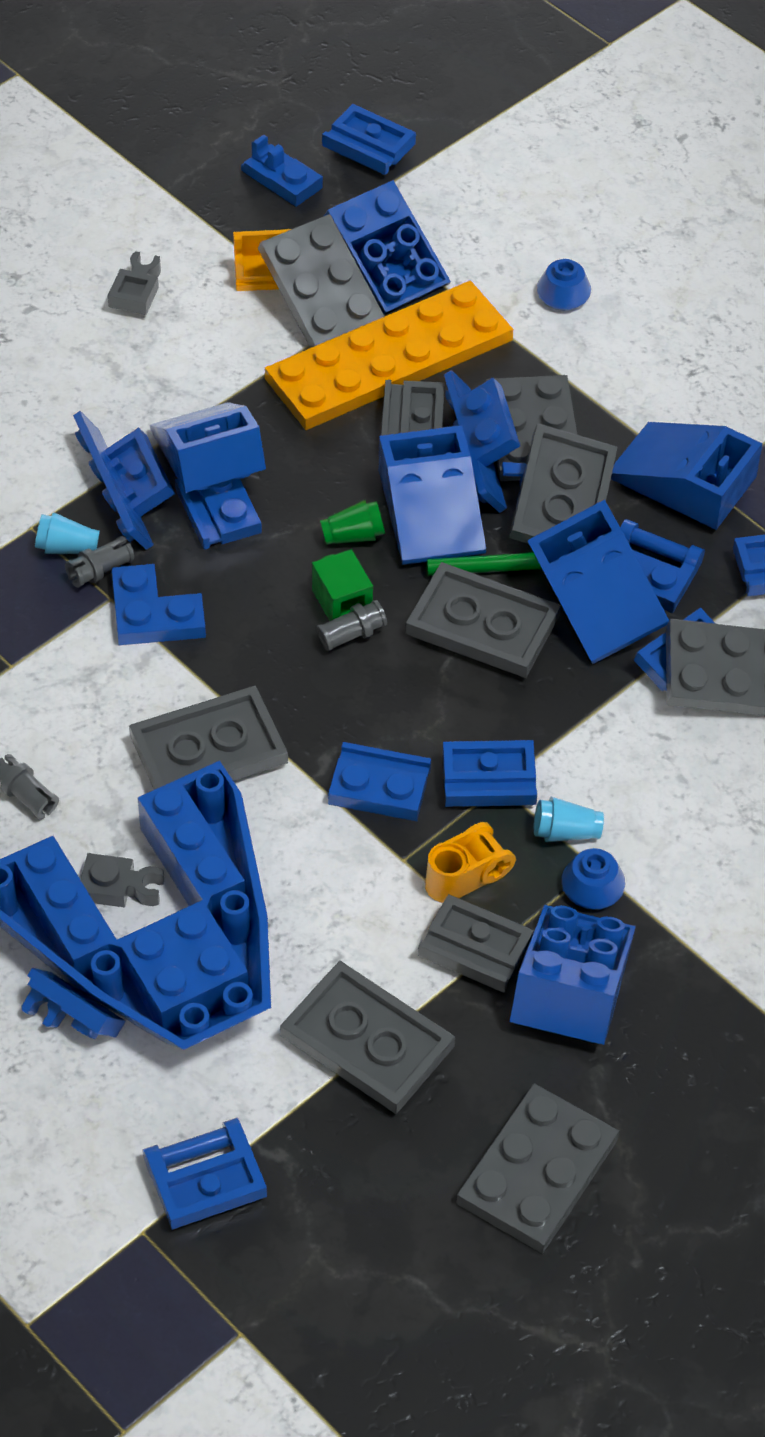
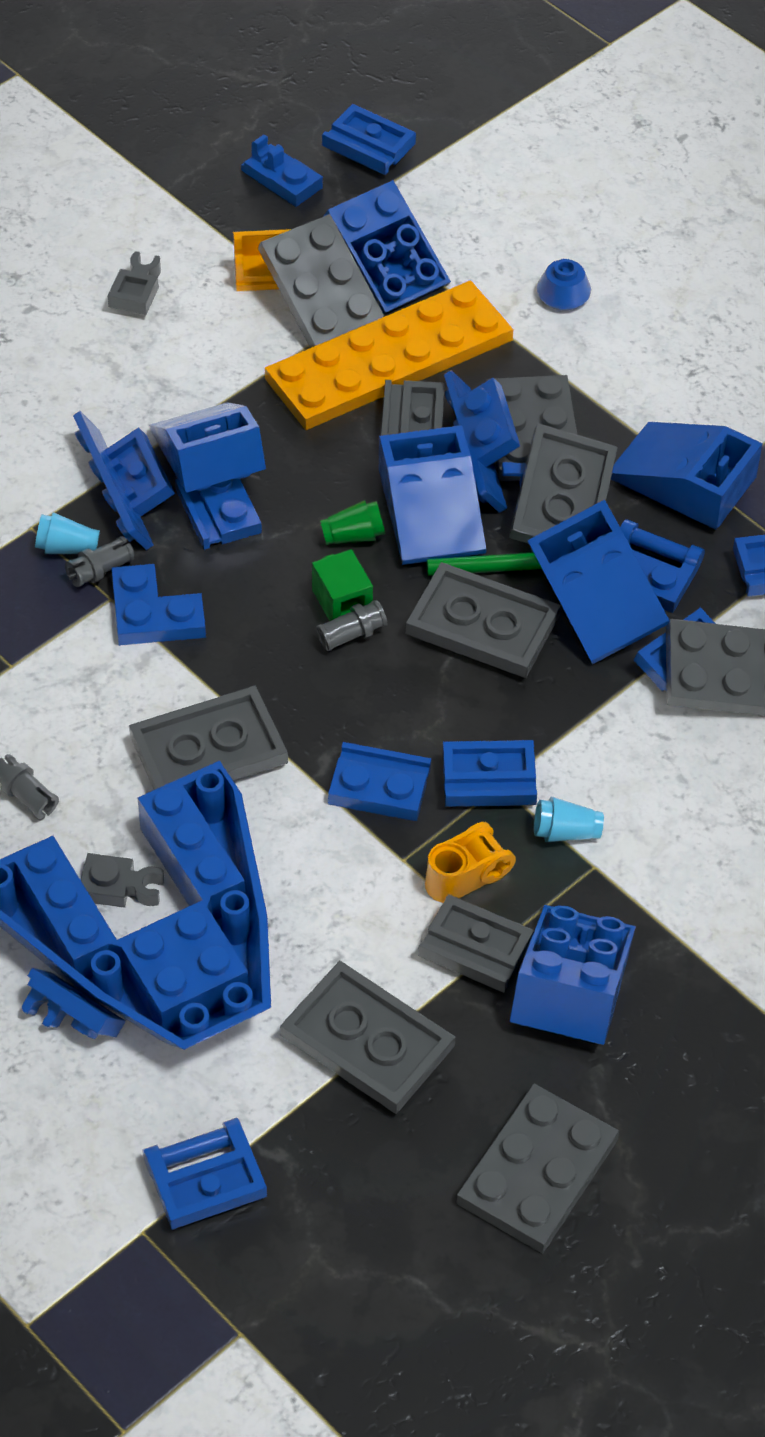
blue cone [562,848,625,909] -> none

